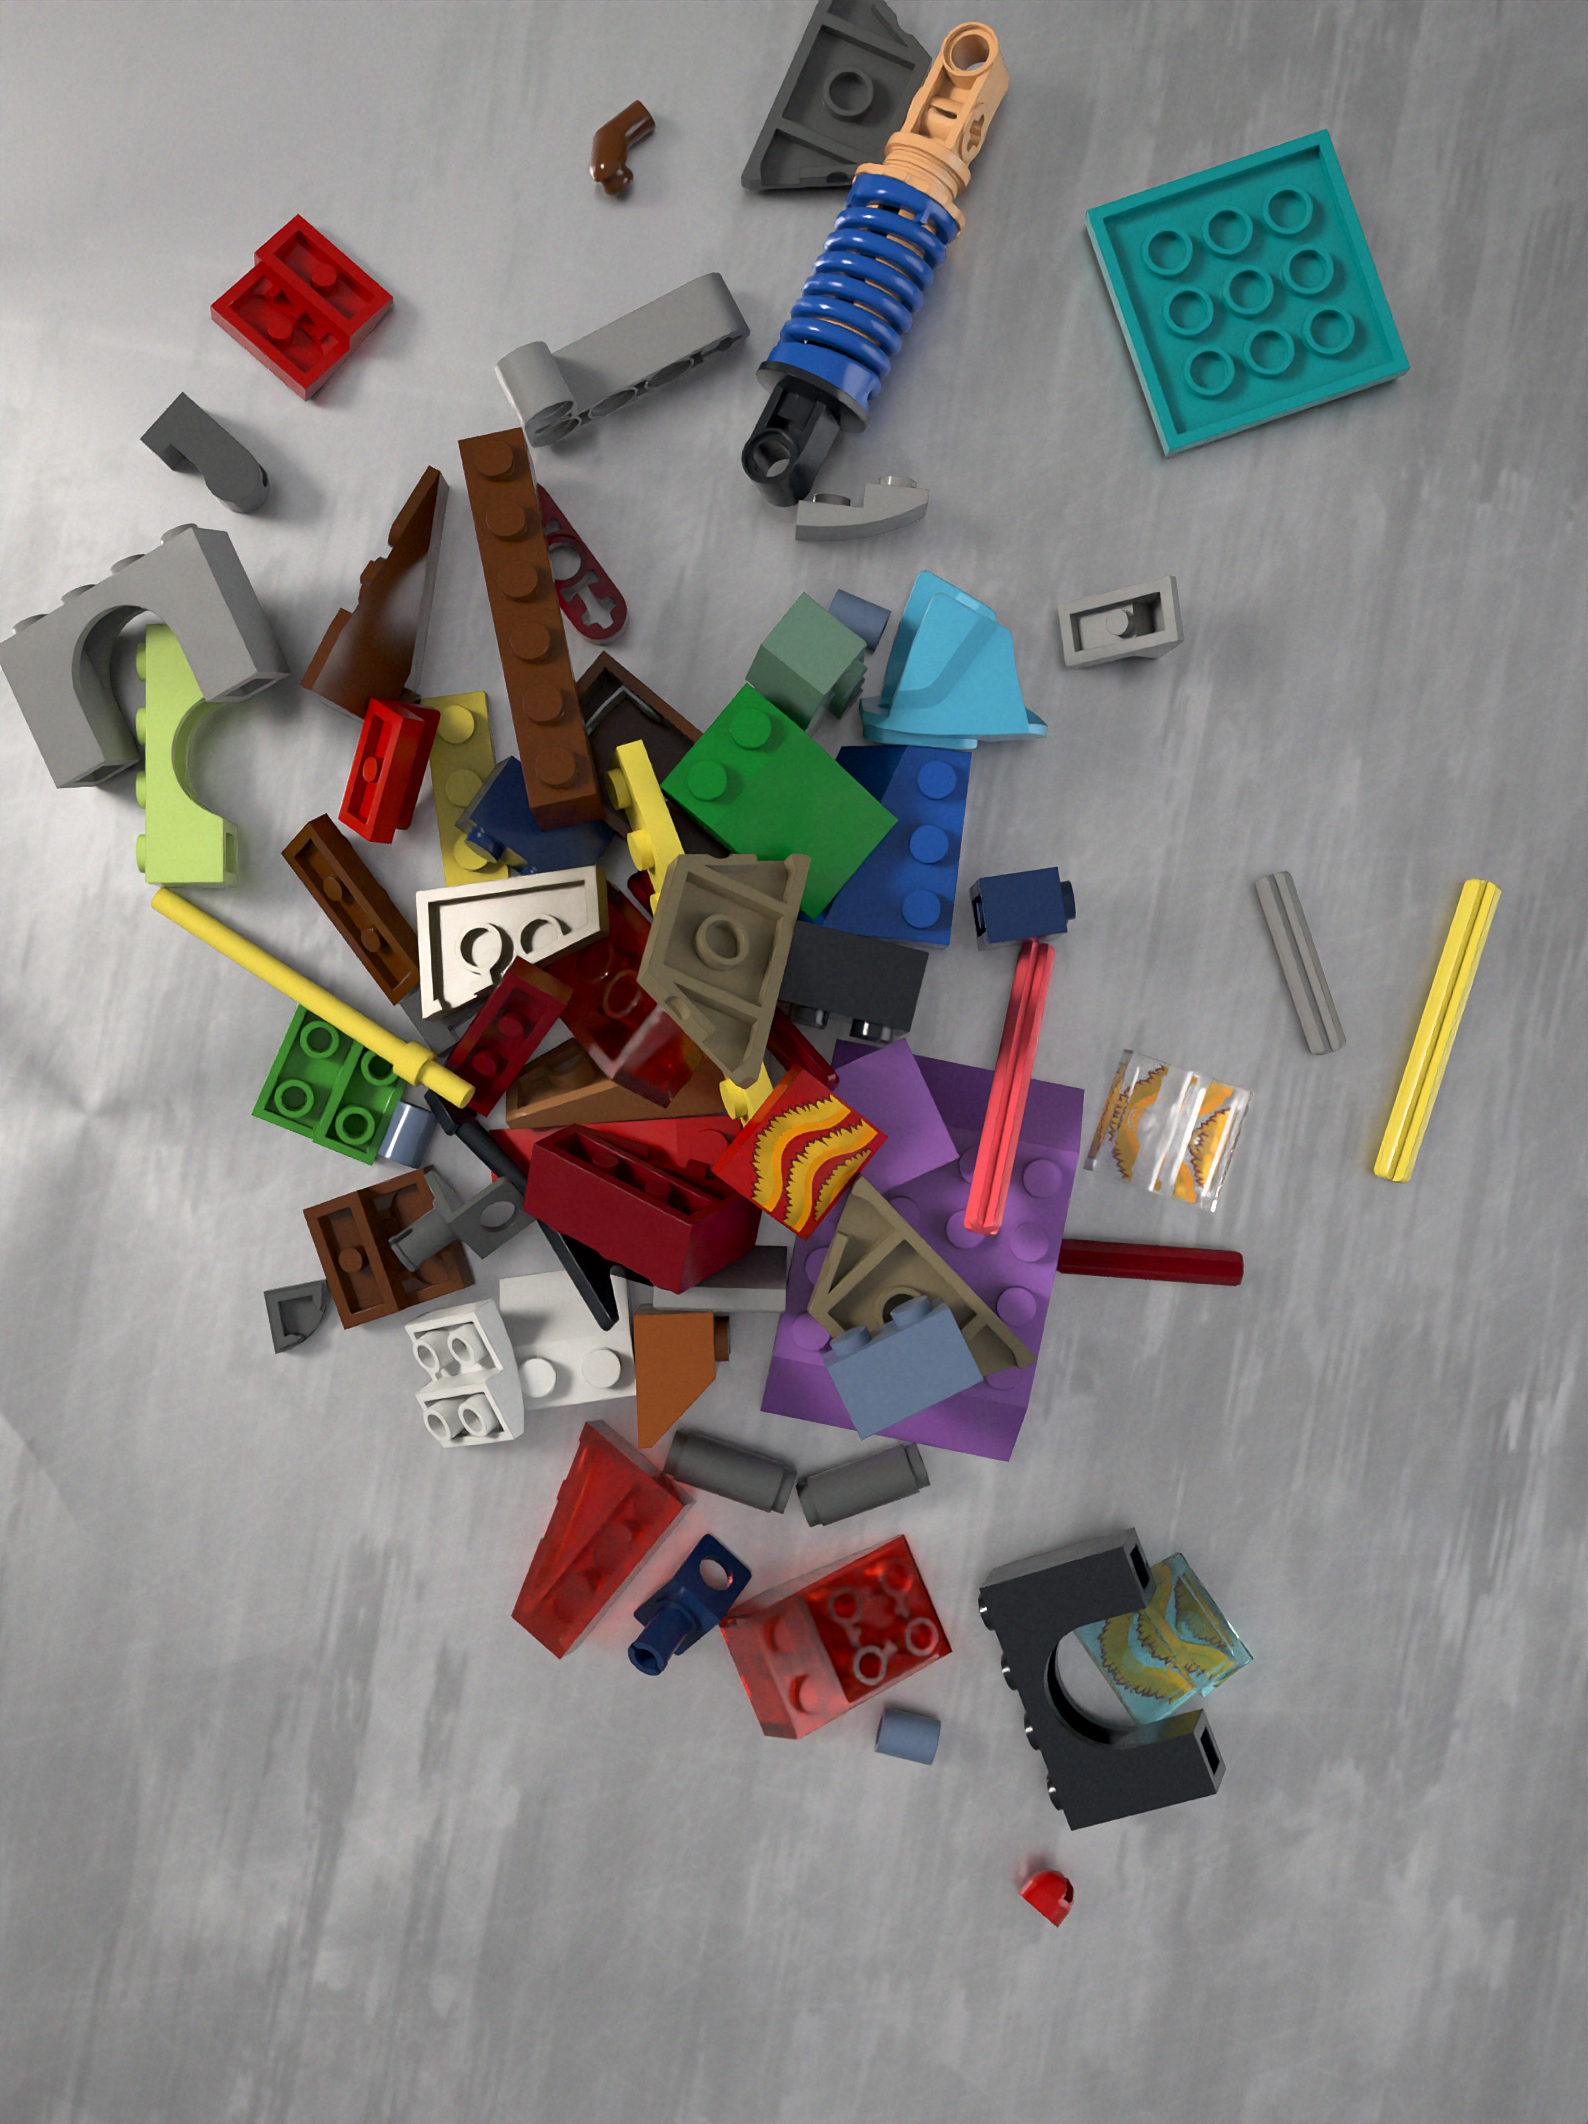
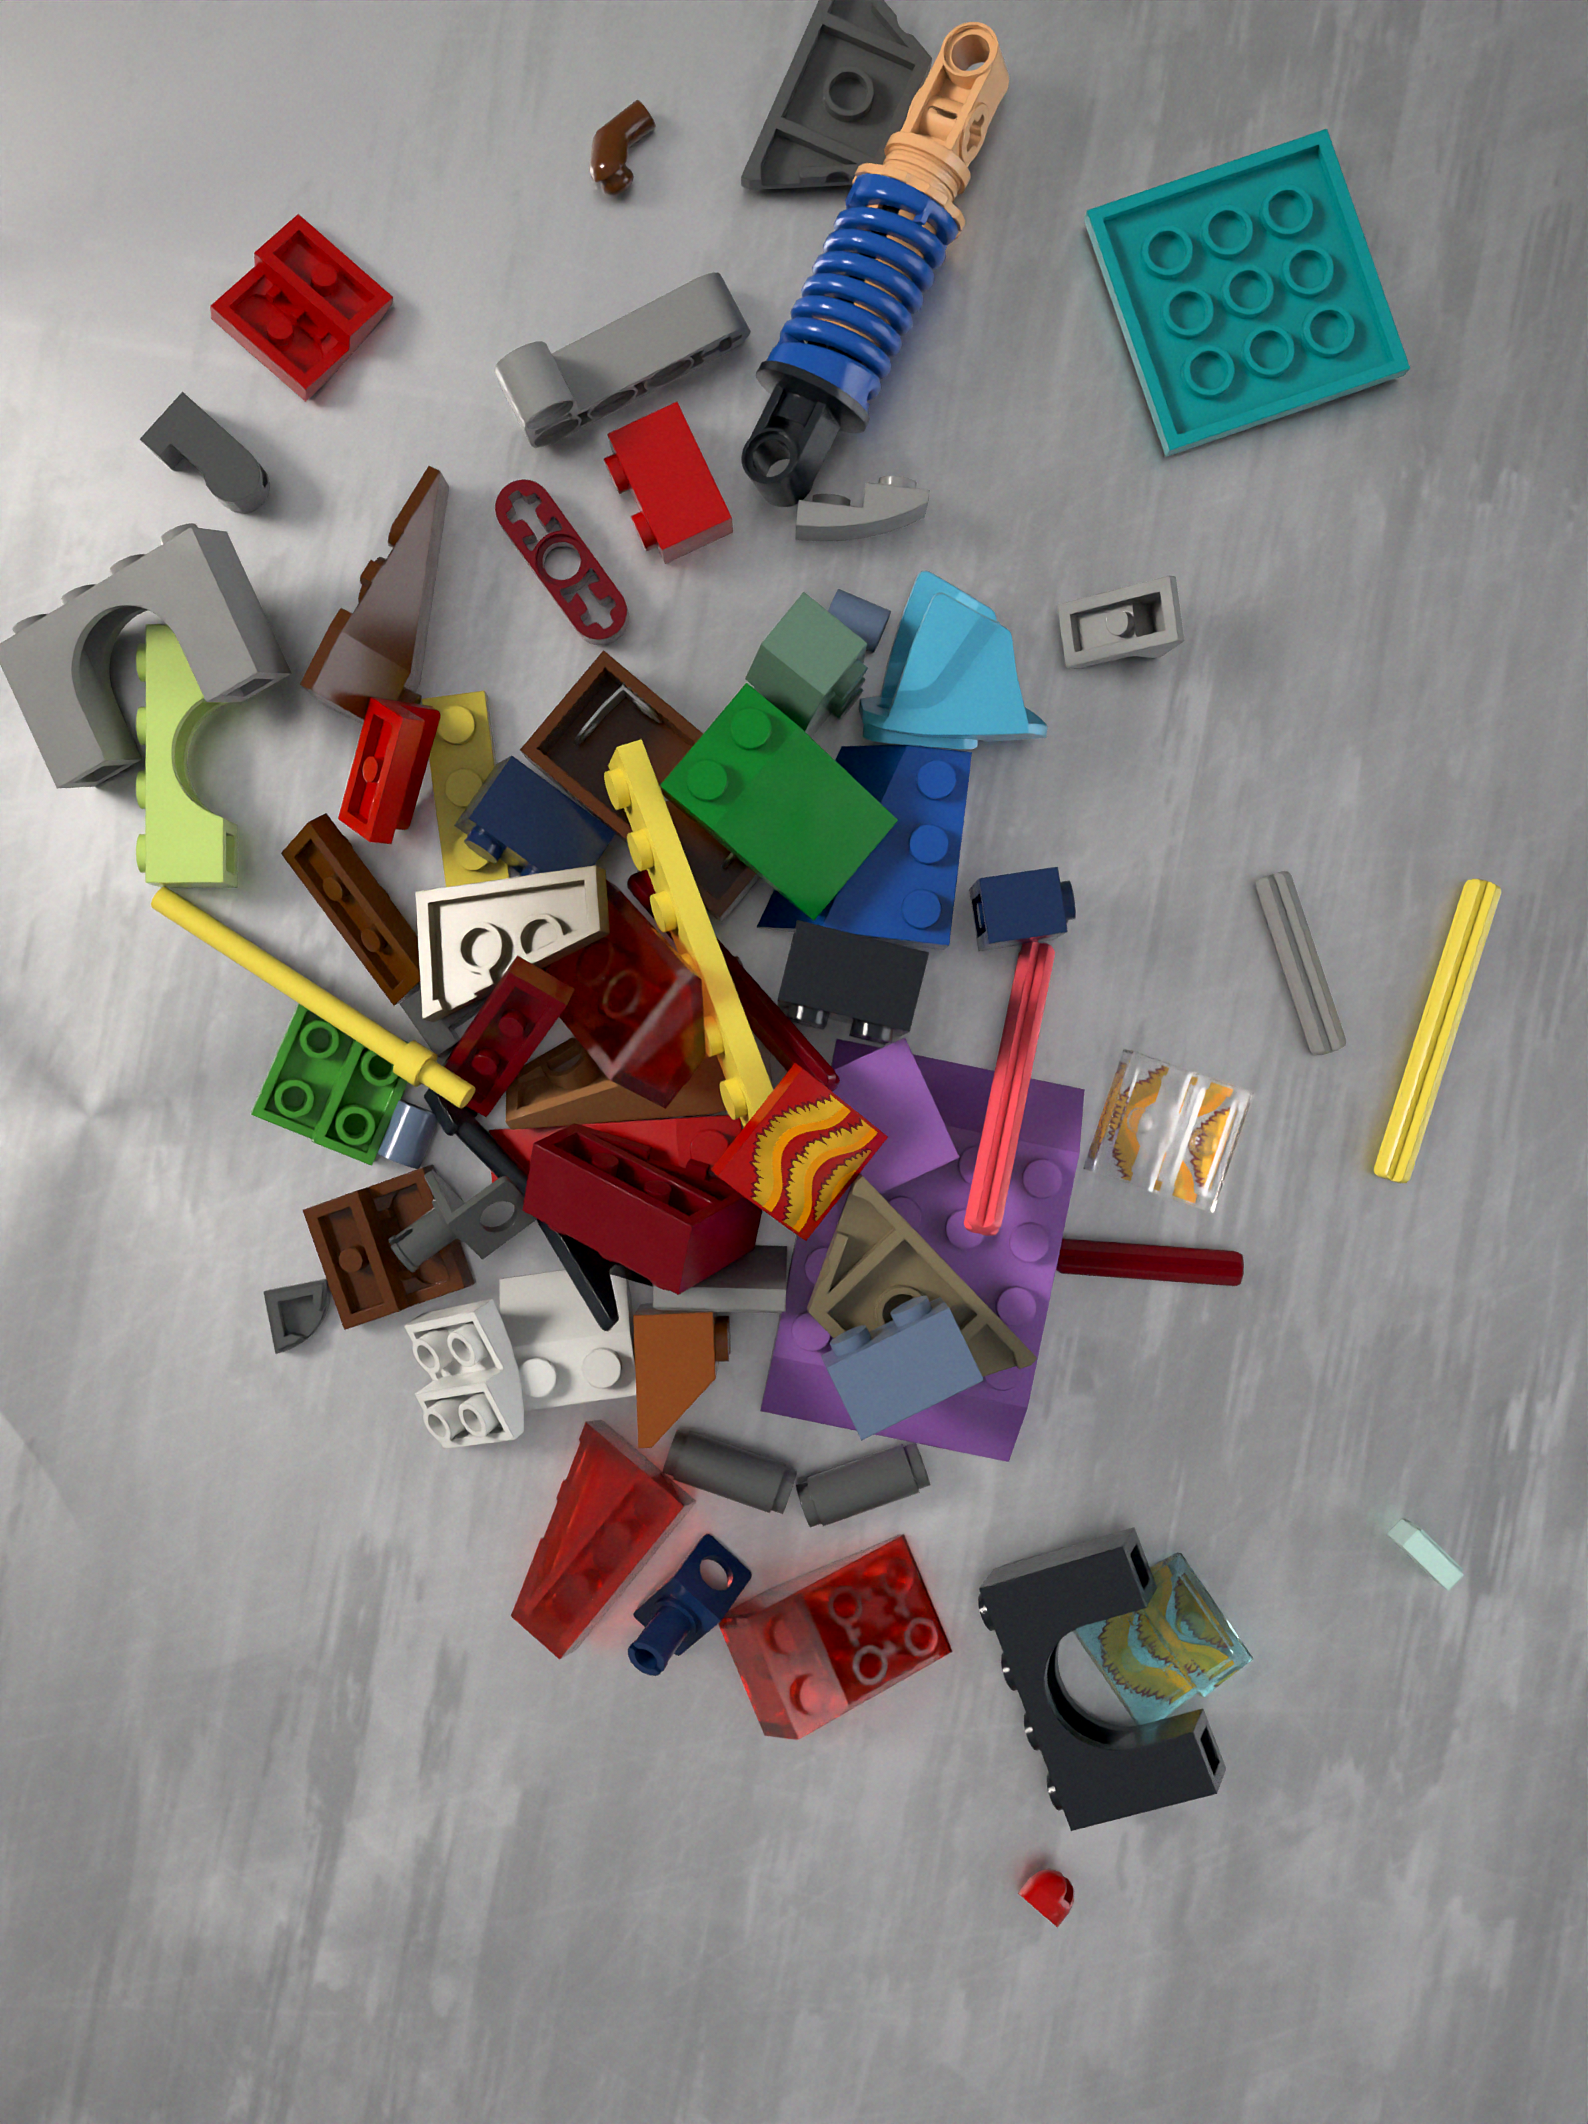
reddish brown arch [458,427,606,832] -> none
dark tan wing [636,854,811,1090] -> none
sand blue hinge [874,1707,941,1766] -> none
none -> red brick [603,402,733,564]
none -> light aqua tile [1387,1519,1464,1591]

